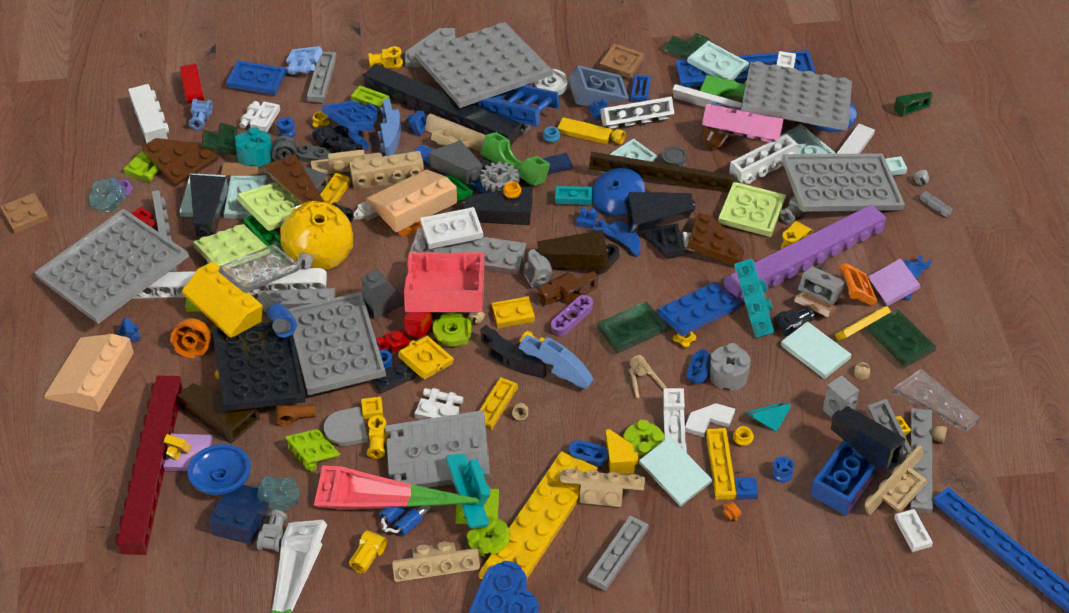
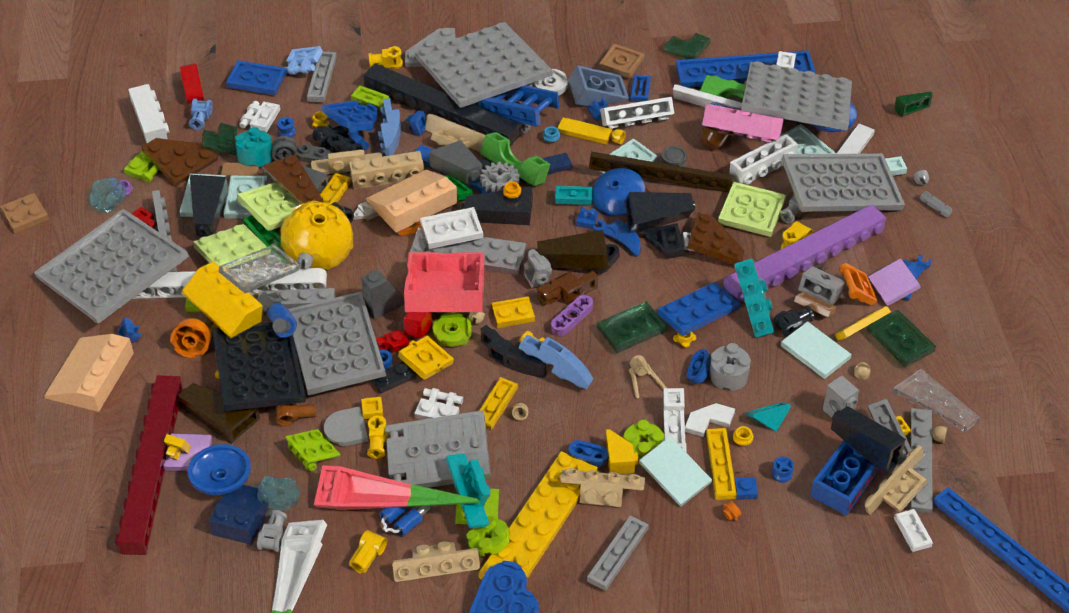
light aqua tile [687,41,749,80] -> none

